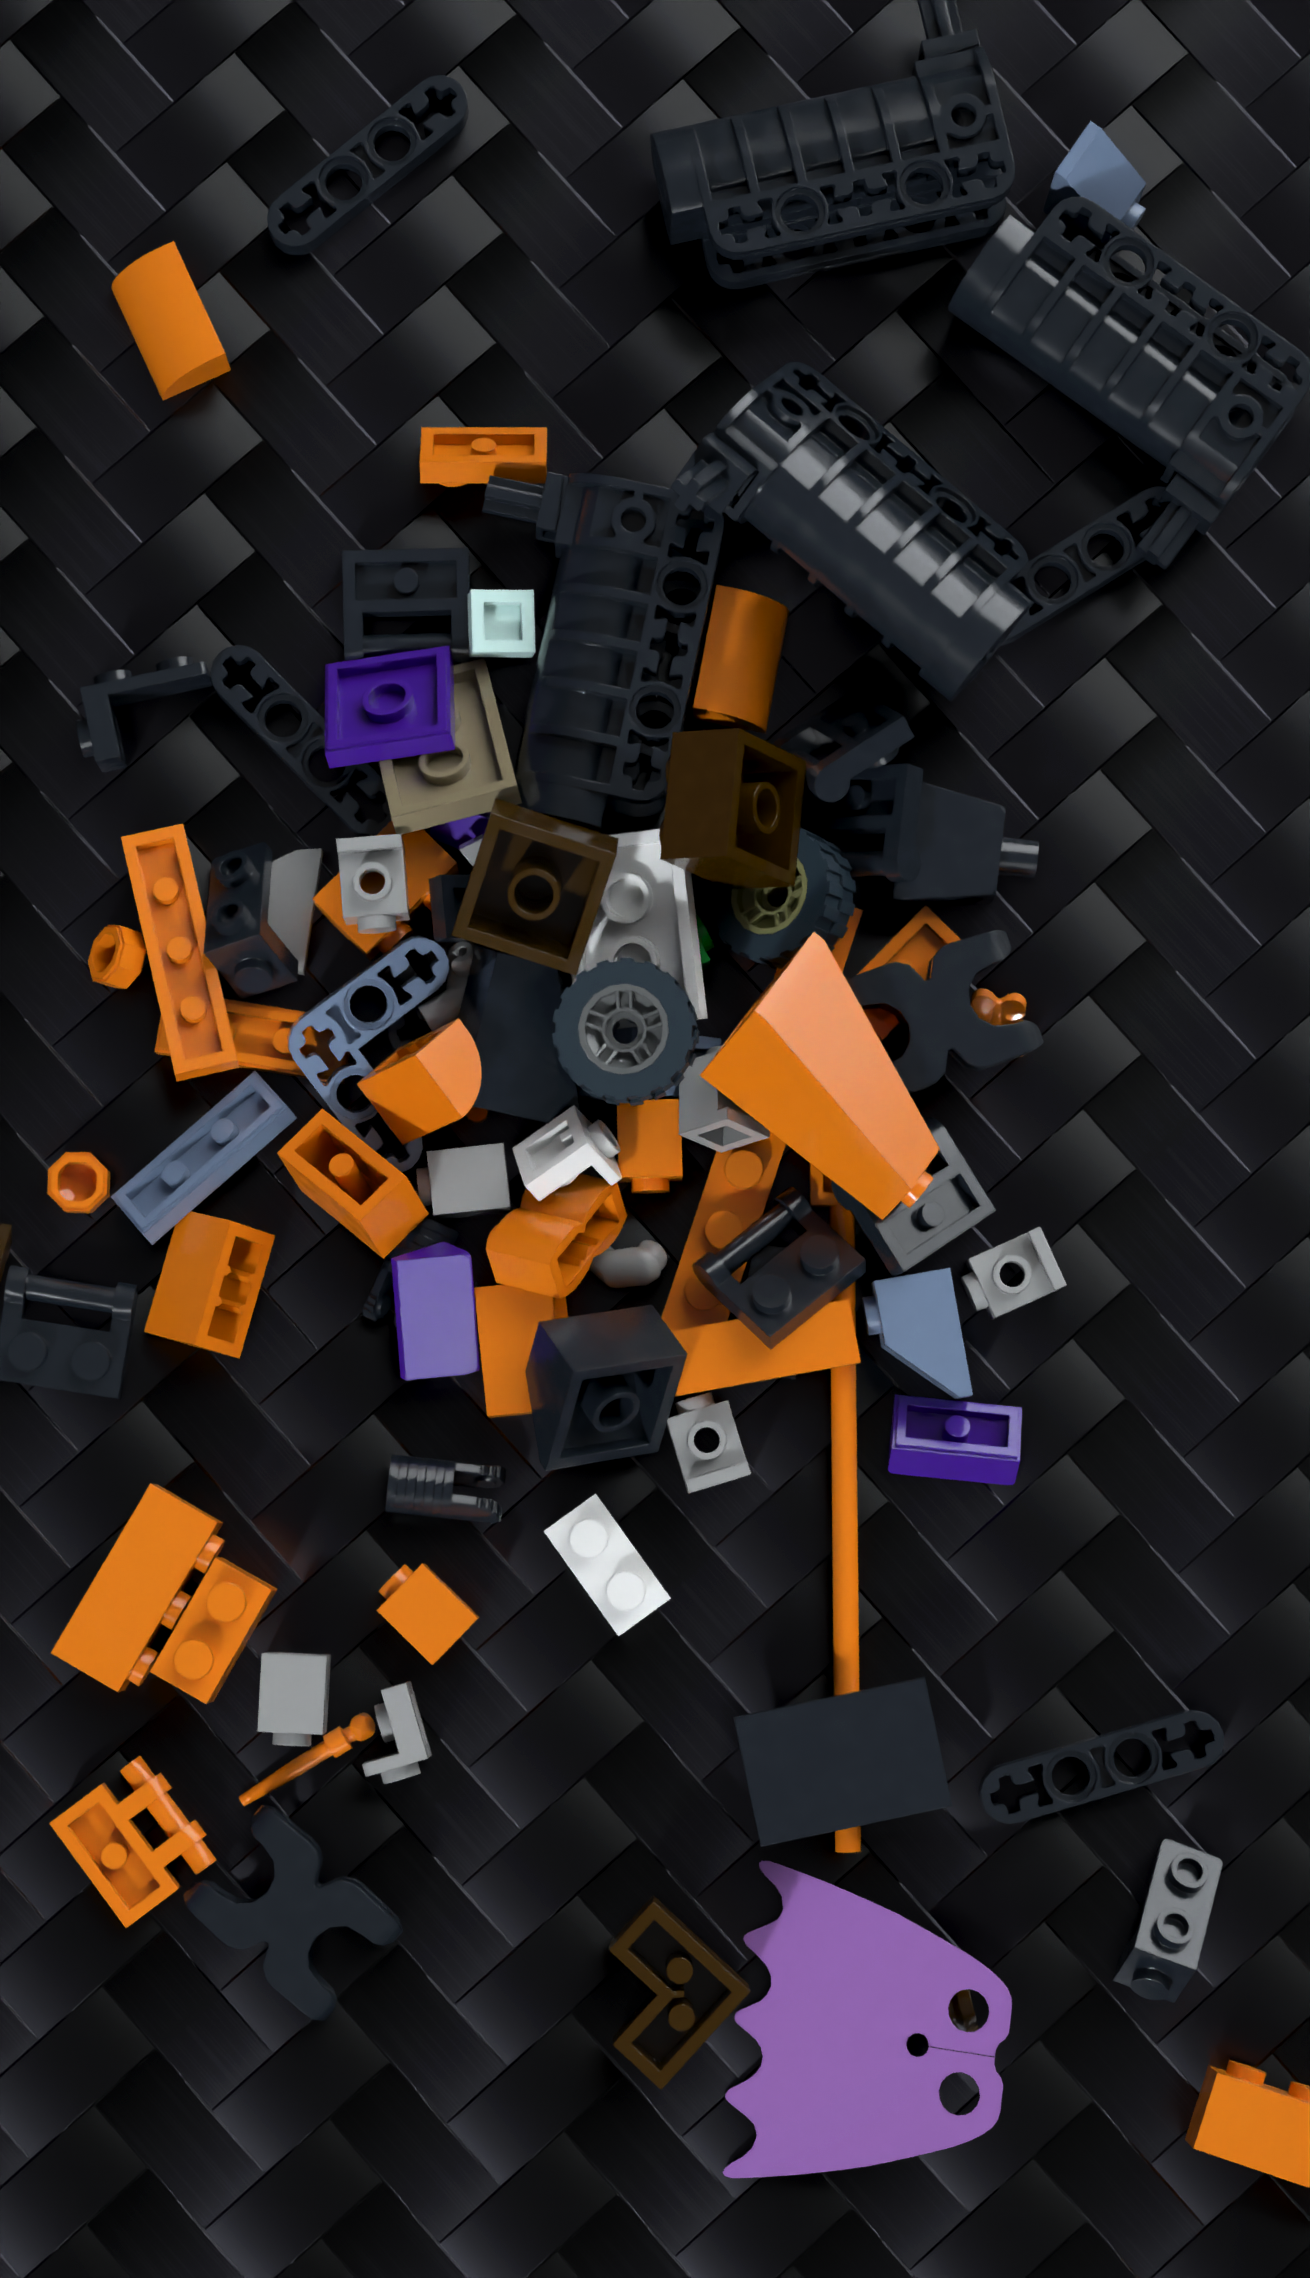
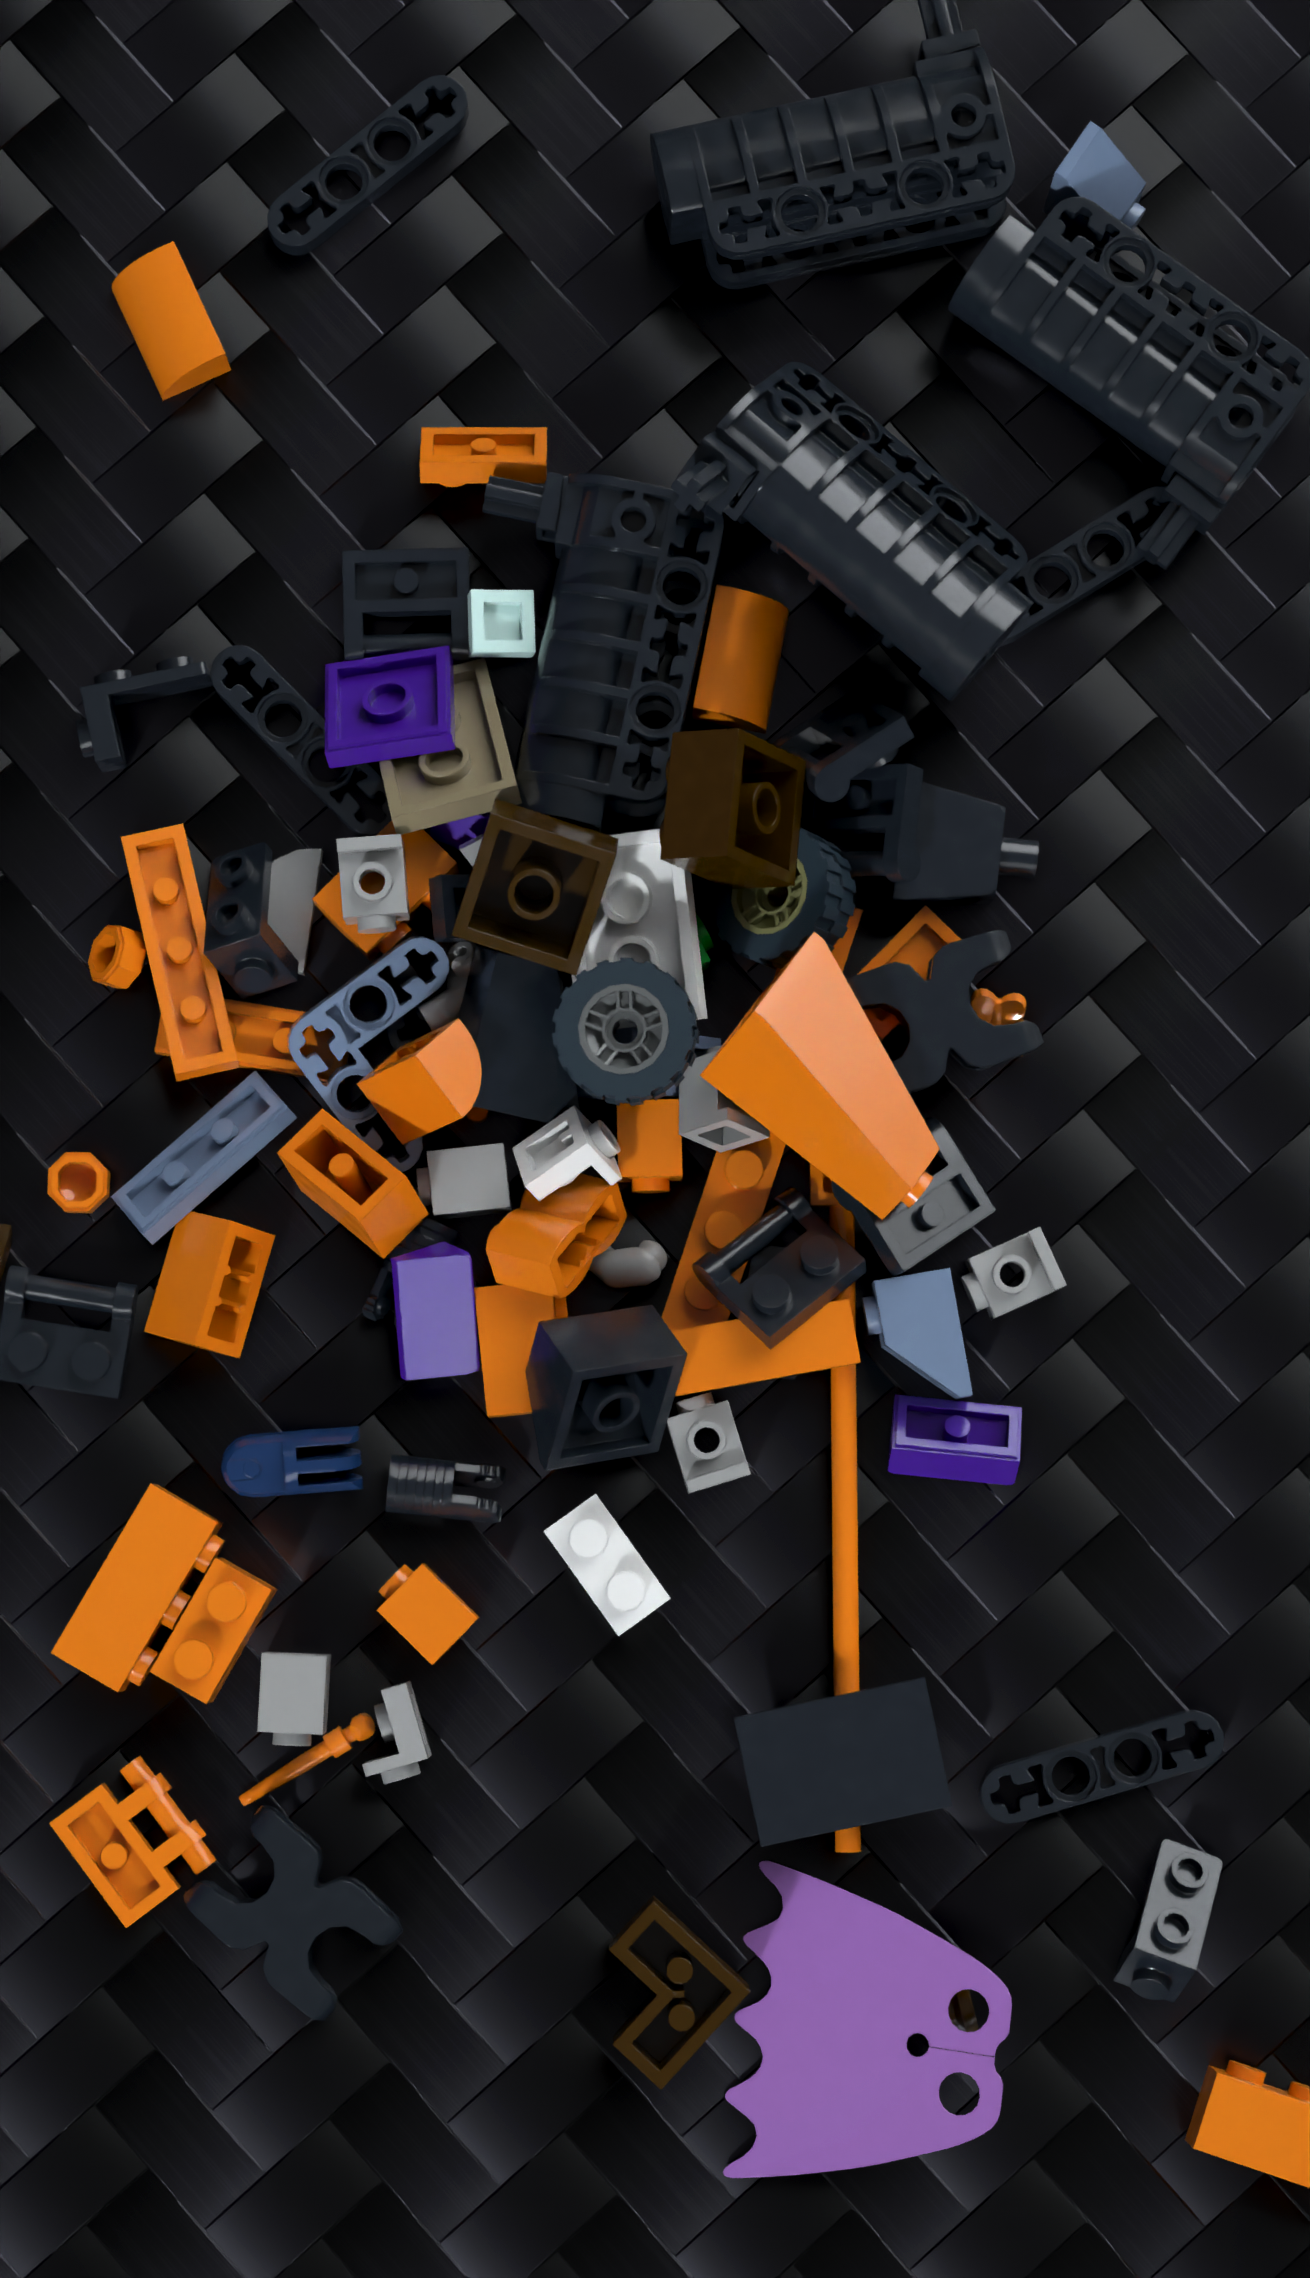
none -> dark blue arm [221,1426,364,1497]

